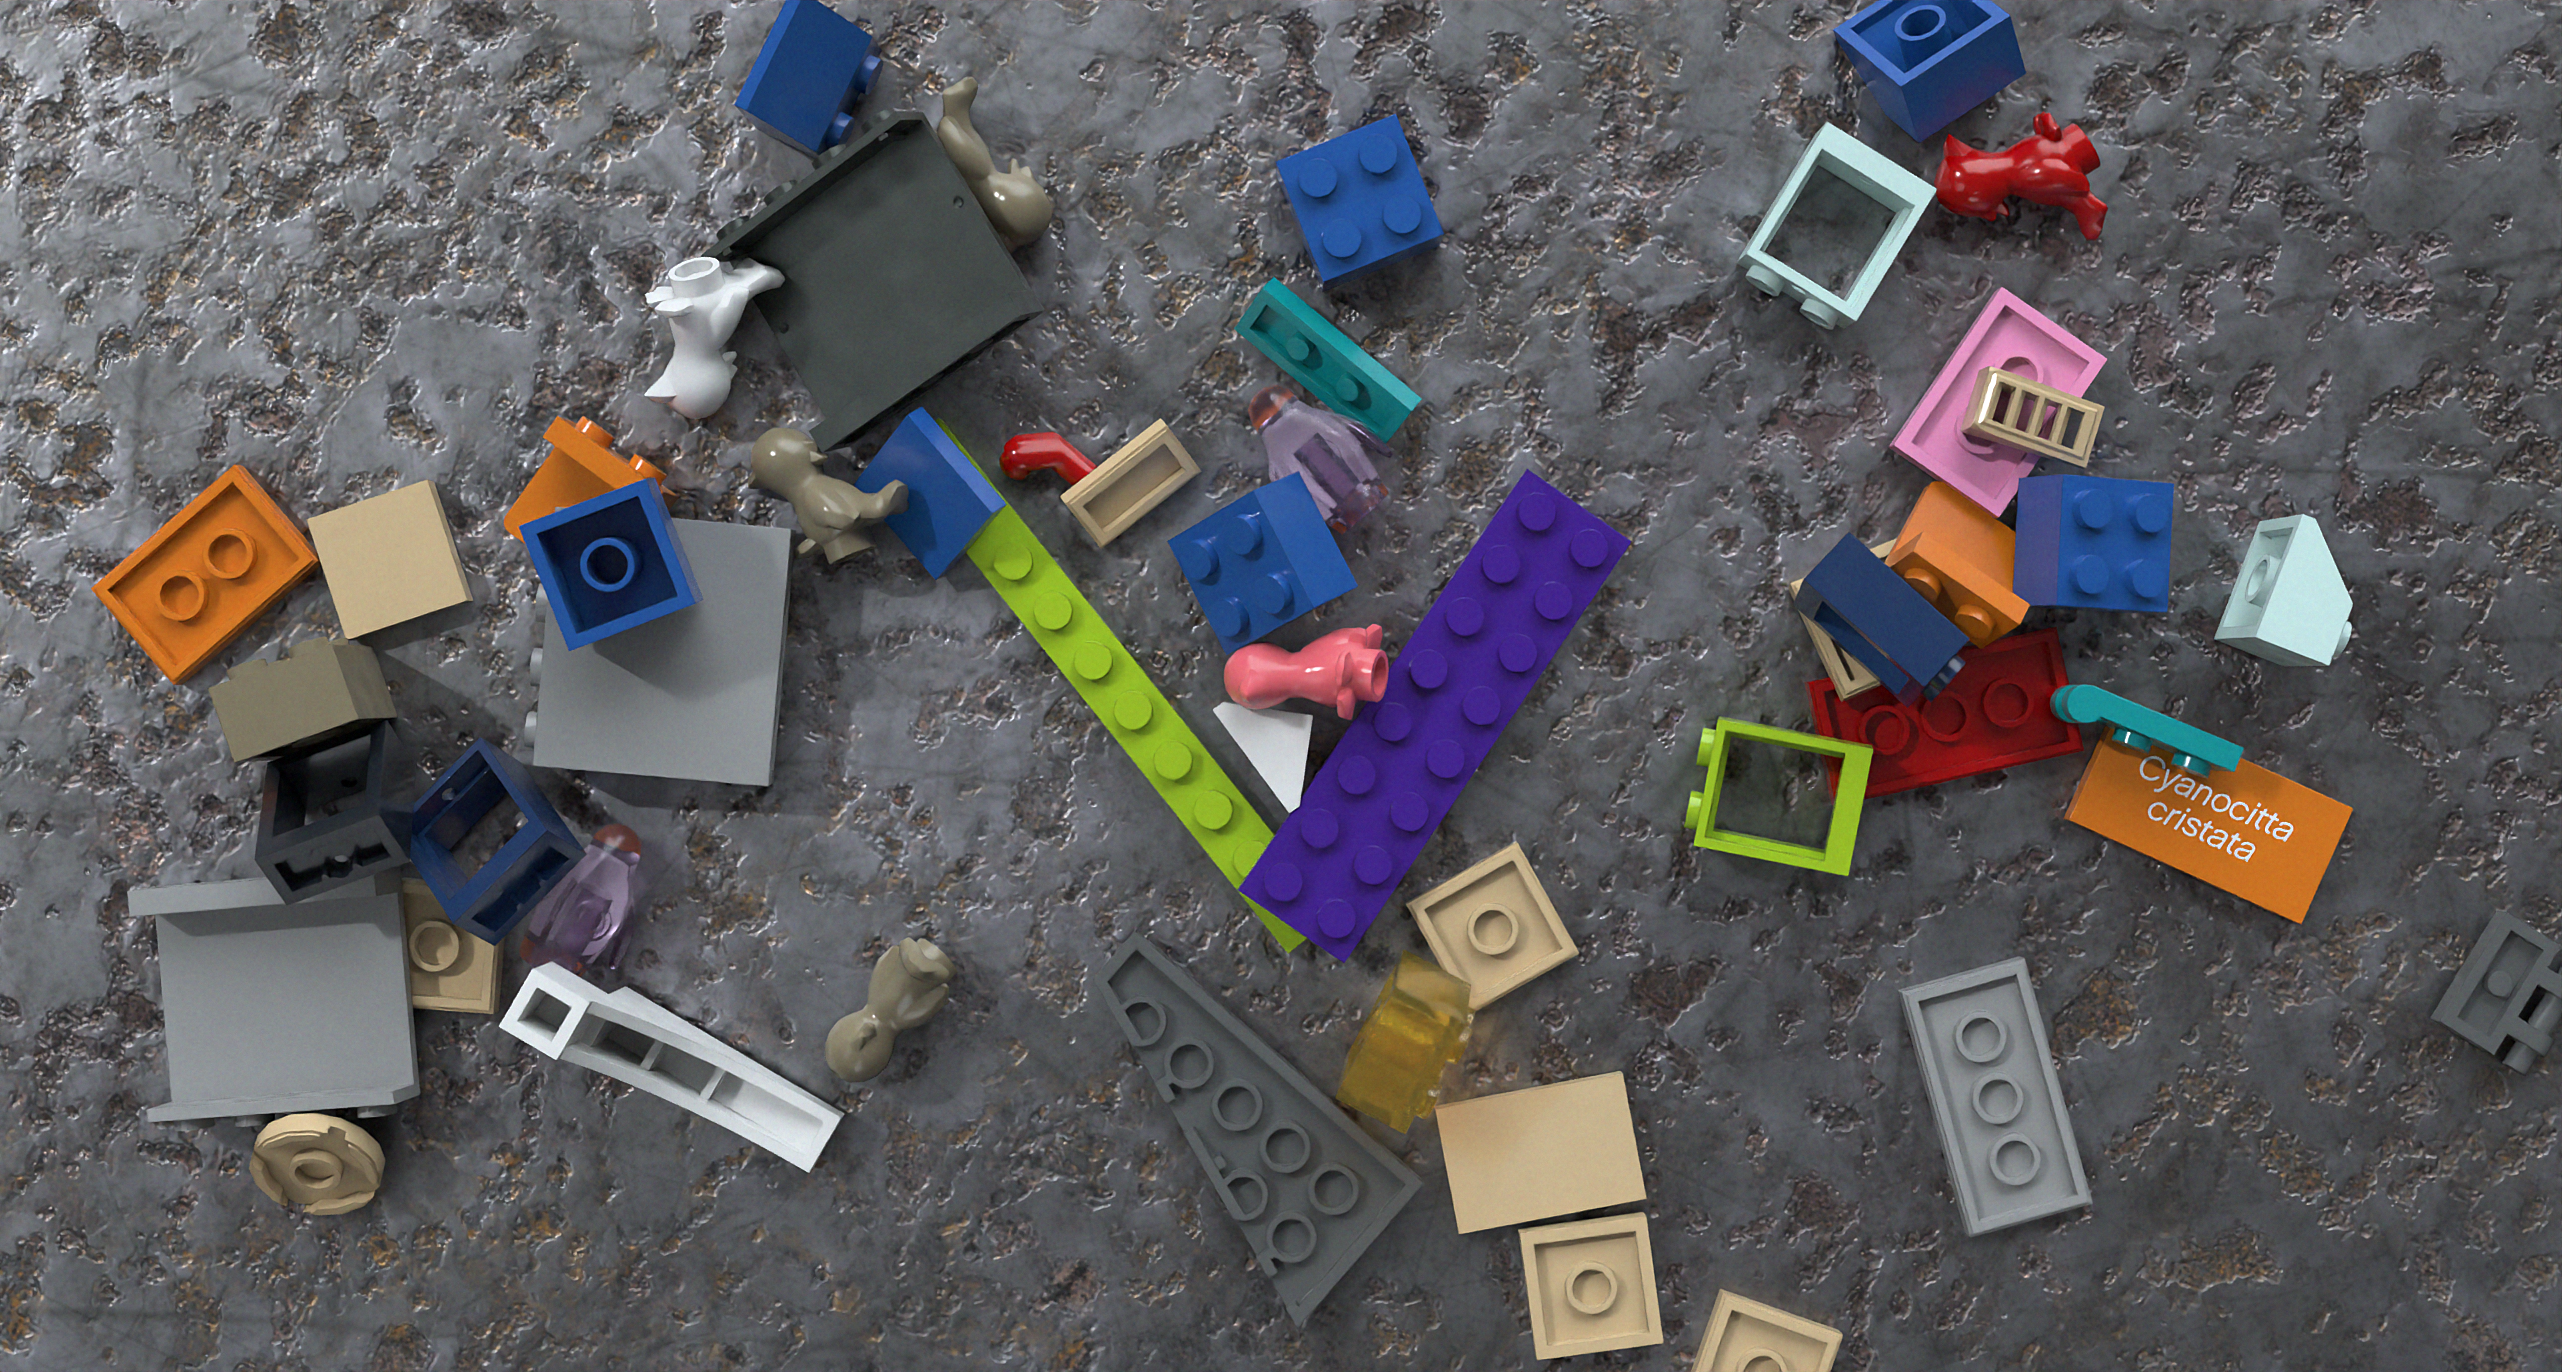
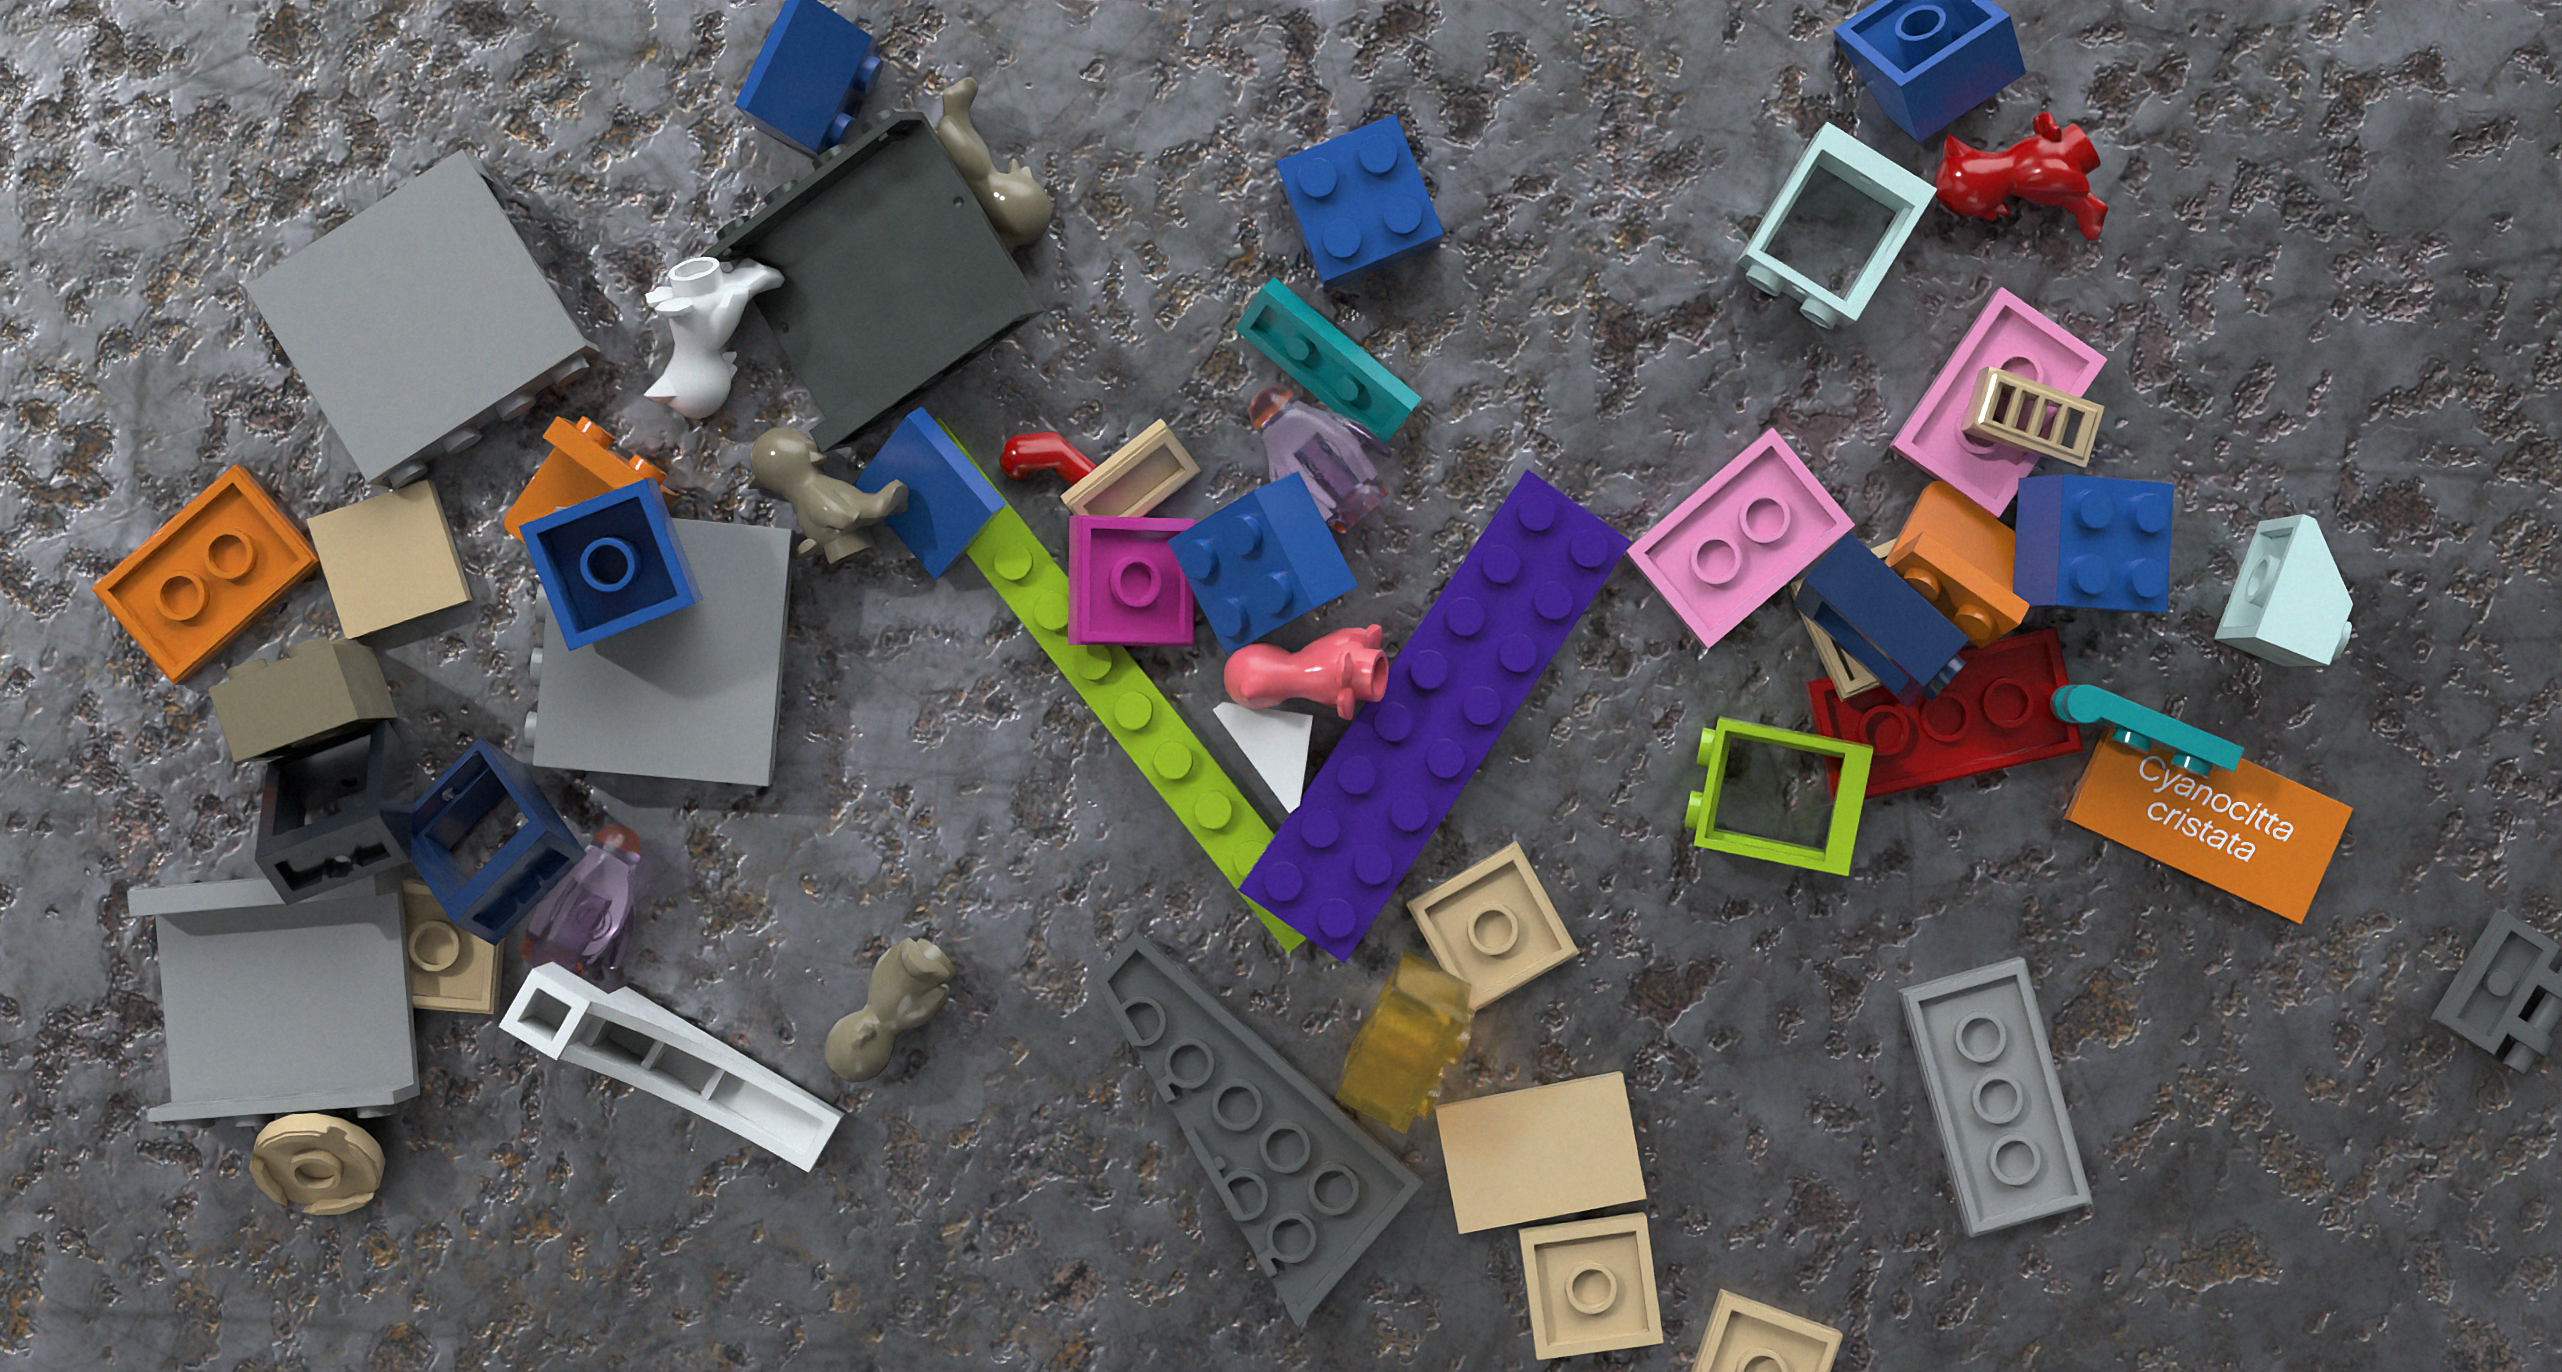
none -> light grey panel [244,149,601,489]
none -> dark pink tile [1068,515,1196,647]
none -> bright pink plate [1624,427,1855,649]

